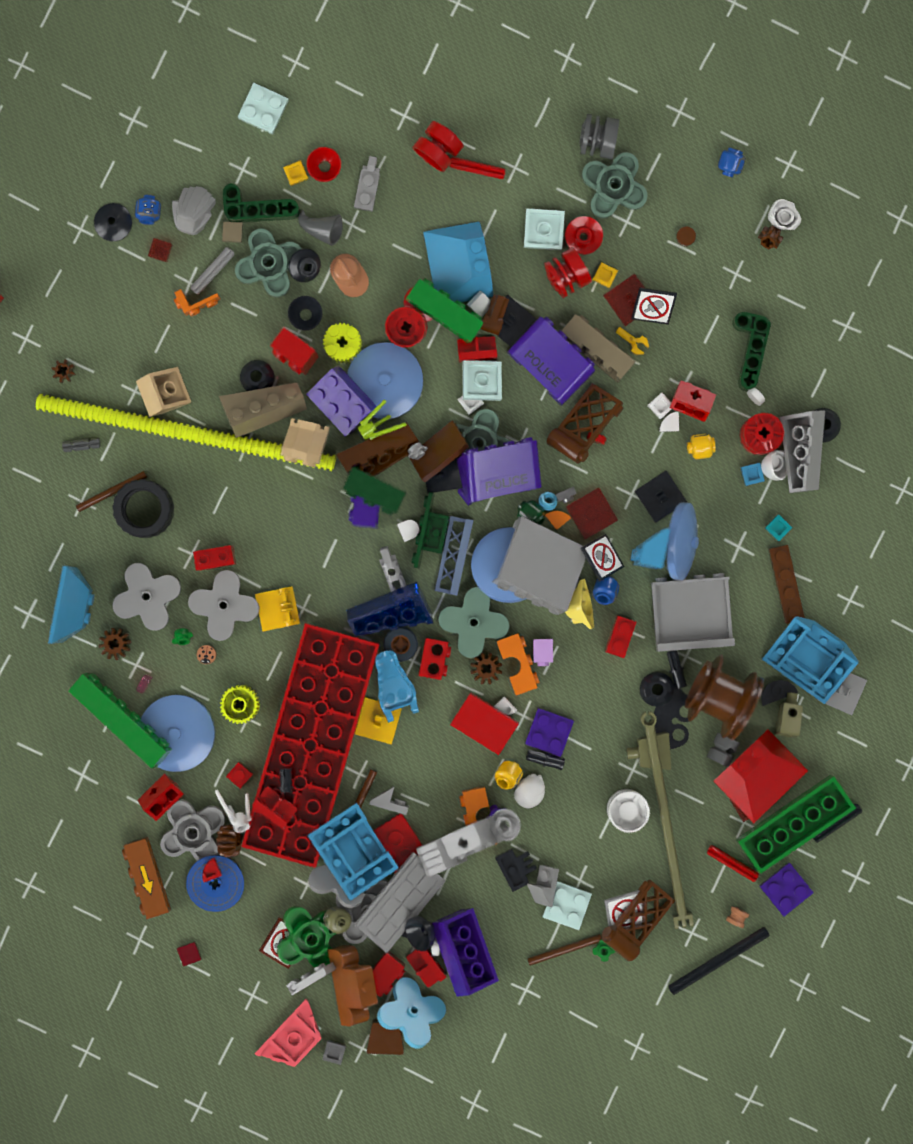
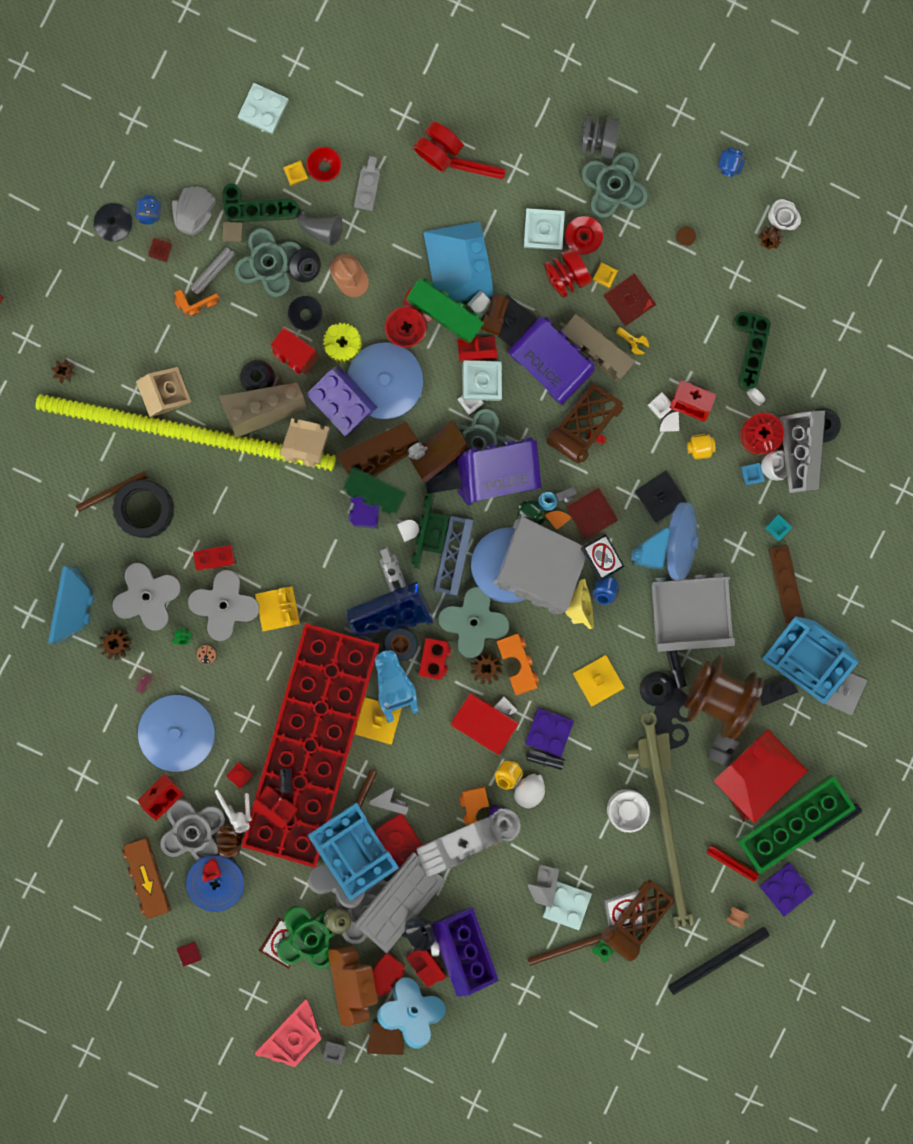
dark grey axle [62,438,101,452] -> none
green brick [68,673,172,769] -> none
neon yellow brick [220,685,260,724] -> none
light grey hinge [286,962,336,995] -> none
lime plant [357,400,407,440] -> none
black hinge [495,848,537,892] -> none
lavender brick [533,639,553,666] -> none
red brick [605,616,637,658] -> none
piece [631,287,677,325] -> none
olive torso [774,693,803,738] -> none
none -> yellow piece [573,655,624,707]

